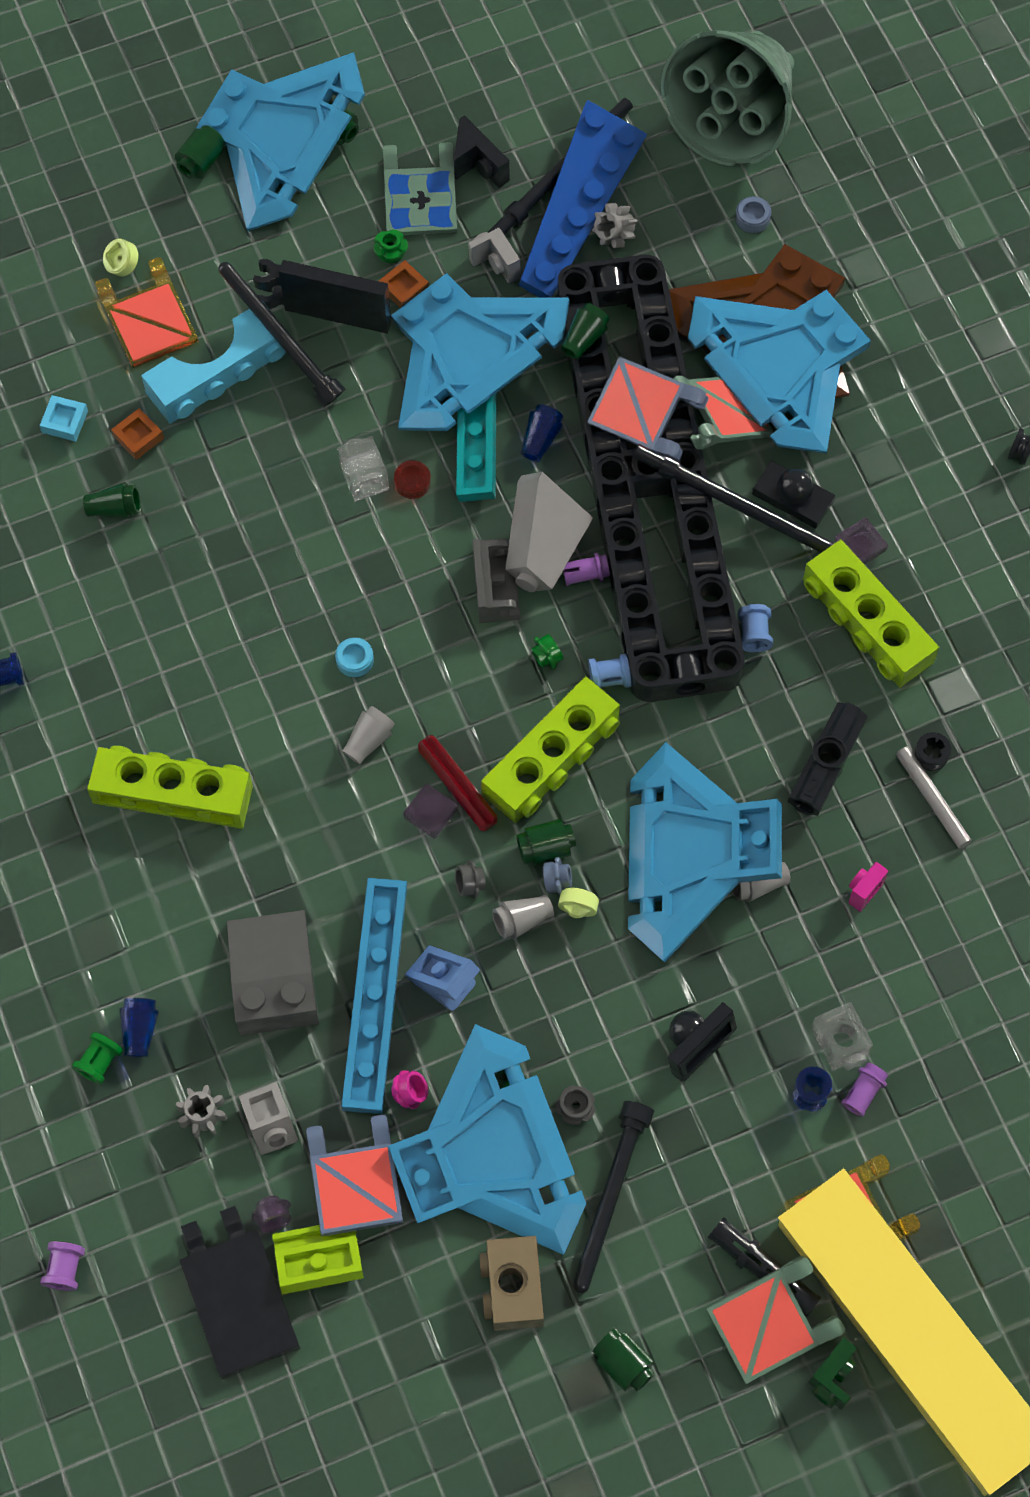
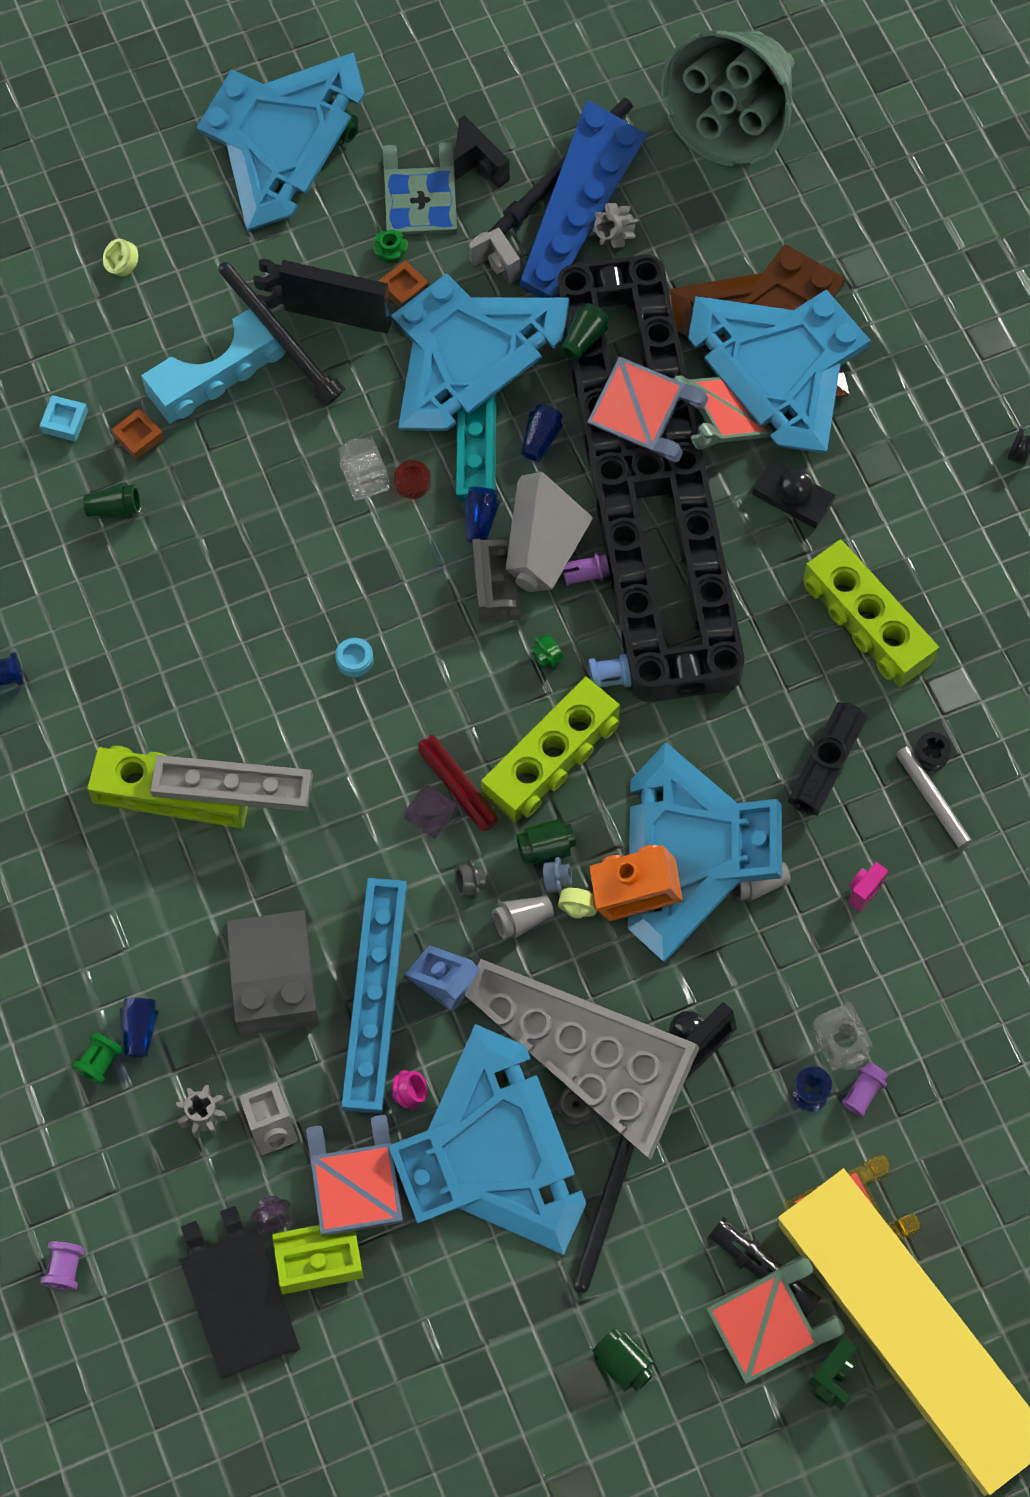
flag [95,257,199,368] -> none
dark green brick [175,125,225,178] -> none
light grey cone [342,706,395,765] -> none
dark tan brick [479,1236,544,1331] -> none
black bar [632,444,834,553] -> none
sand blue tile [735,196,772,233] -> none
medium blue bush [737,604,773,652] -> none
clear purple plate [834,517,888,565] -> none
none -> light grey plate [151,755,313,812]
none -> clear blue cone [464,486,501,543]
none -> light grey wing [464,959,699,1160]
none -> orange brick [589,845,683,922]

